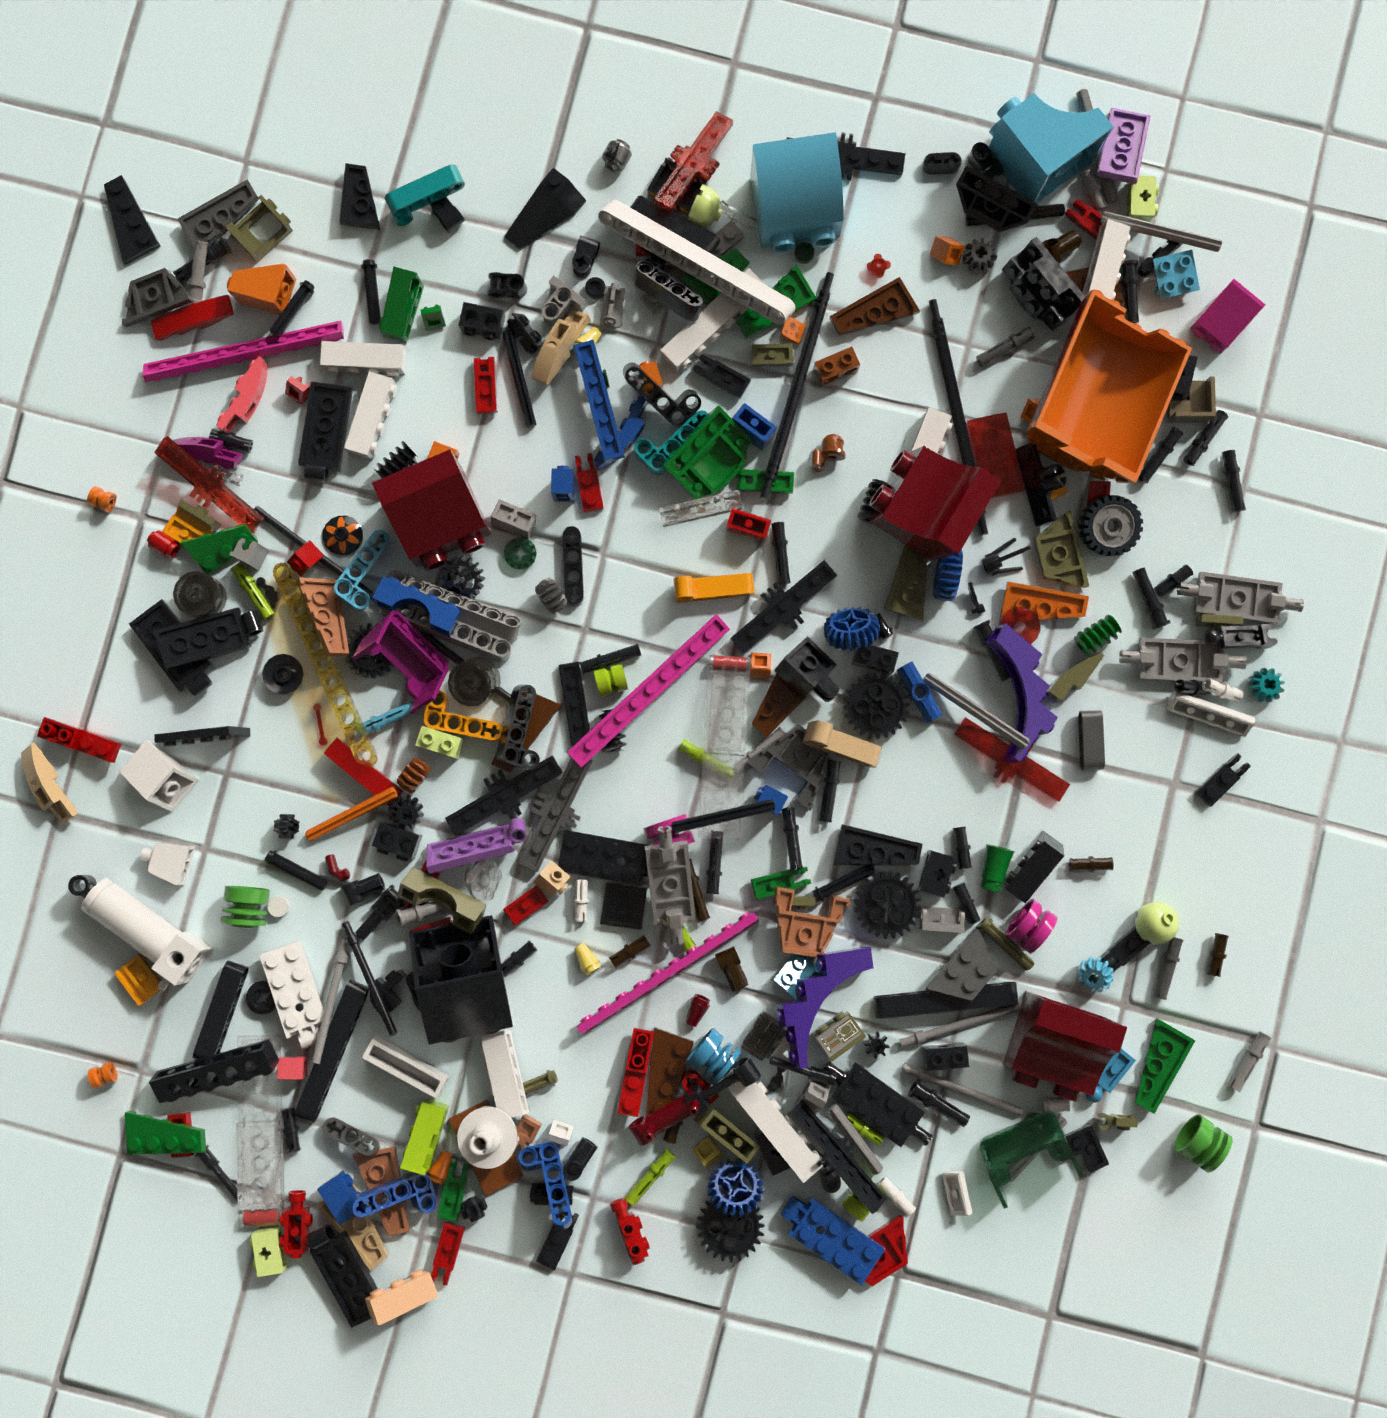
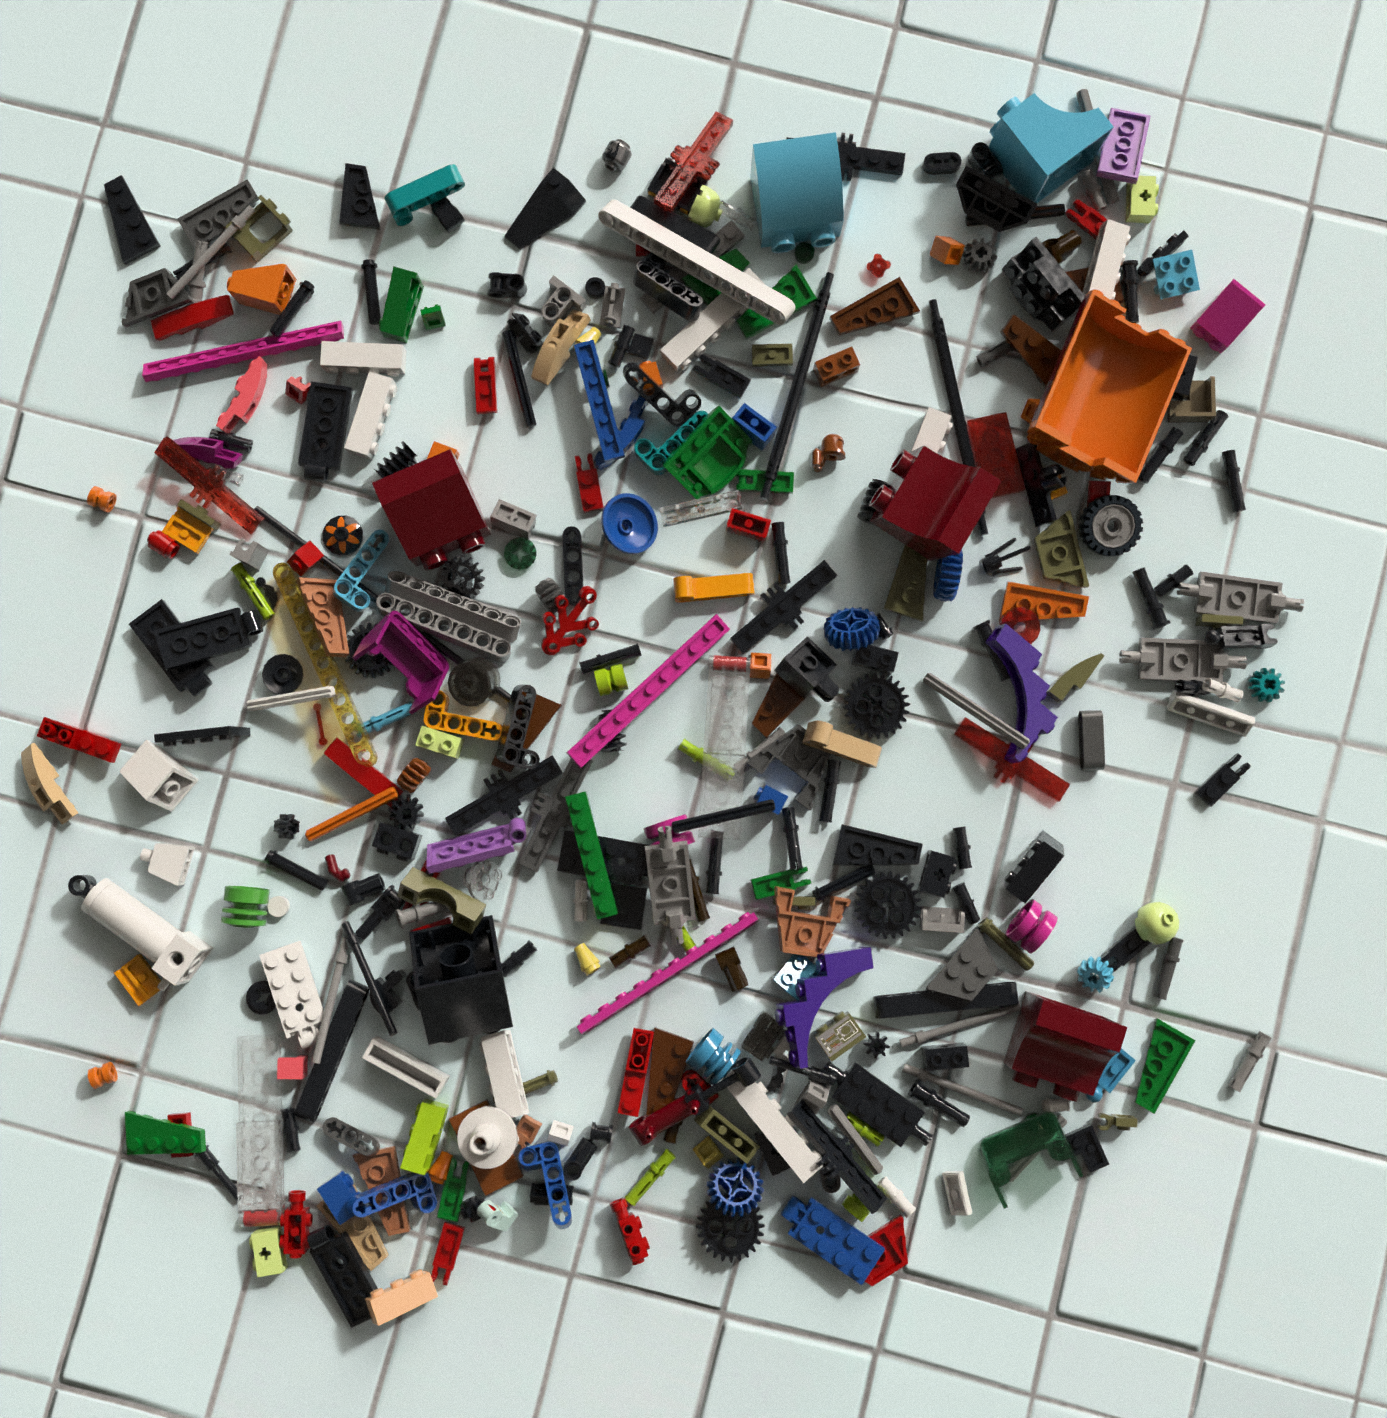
black brick [148,1039,279,1103] -> none
clear smoke wheel [173,571,227,618] -> none
green wing [181,523,258,575] -> none
black beam [193,960,249,1060] -> none
blue arch [372,576,460,637] -> none
black brick [458,302,506,341] -> none
red plate [503,886,549,926] -> none
tan brick [533,861,570,898] -> none
black hinge [536,1209,579,1271] -> none
blue brick [551,465,575,502] -> none
black tile [559,661,590,746] -> none
black piece [572,235,601,278] -> none
dark red cone [685,994,710,1027] -> none
orange slope [780,317,806,344] -> none
blue piece [896,661,942,724] -> none
black piece [968,582,985,614] -> none
green plant [980,844,1015,892] -> none
dark brown pin [1069,856,1114,873] -> none
green piece [1074,614,1122,657] -> none
light grey axle [1100,211,1222,252] -> none
bright green wheel [1174,1114,1233,1173] -> none
dark brown pin [1207,933,1229,977] -> none
none -> light grey bar [166,205,255,300]
none -> white axle [246,686,336,711]
none -> light aqua leg [477,1200,519,1232]
none -> red plant [541,586,599,655]
none -> green arch [565,791,618,919]
none -> black bush [589,1122,613,1144]
none -> blue dish [601,493,658,554]
none -> black pin [608,325,635,368]
none -> black tile [628,333,654,360]
none -> reddish brown wing [1000,314,1061,387]

